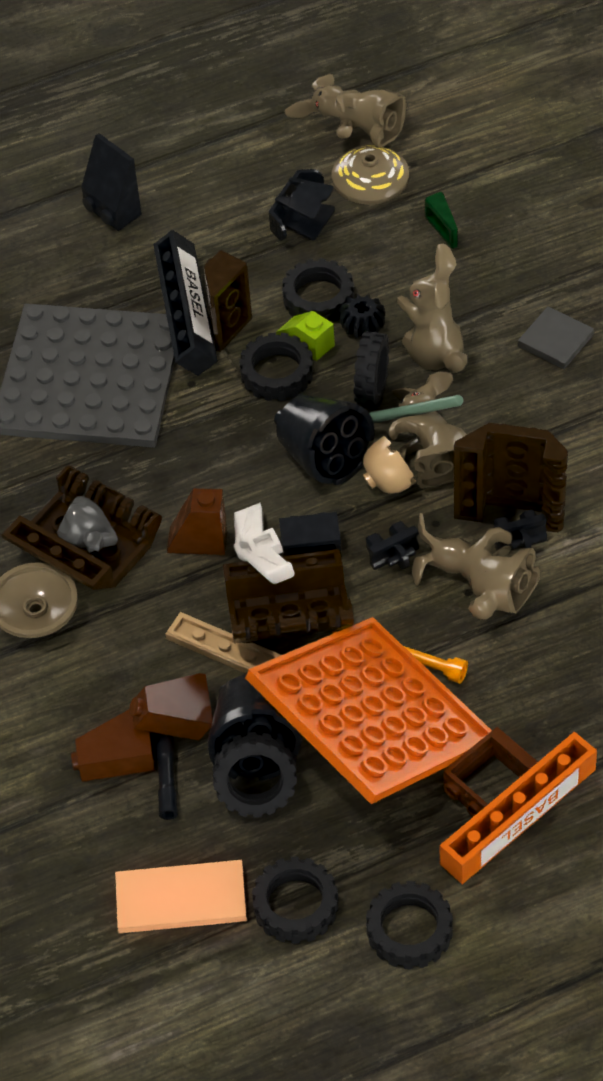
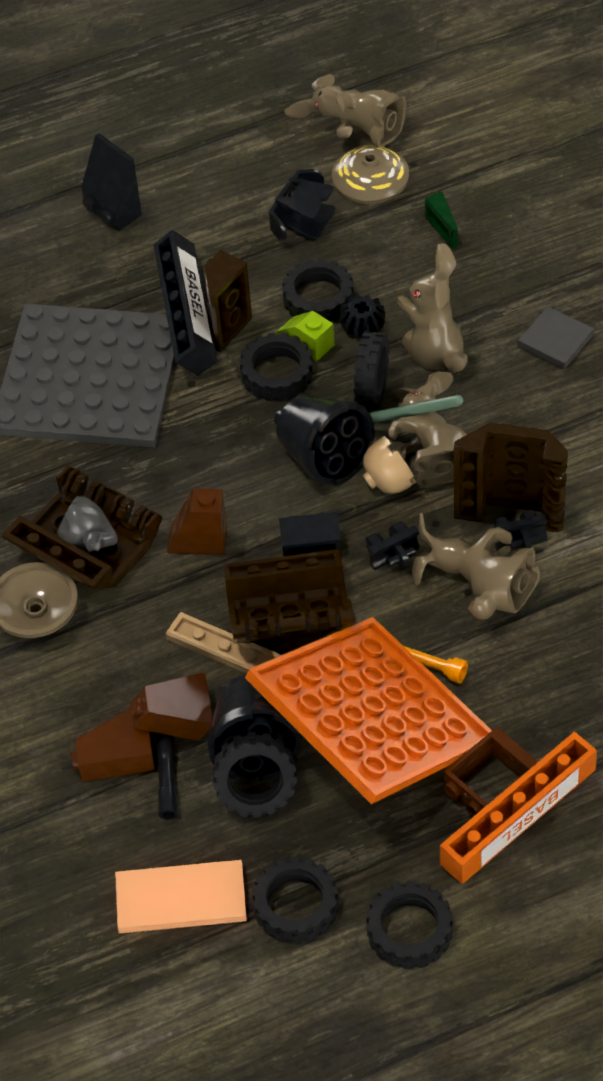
white plate [234,503,295,584] -> none

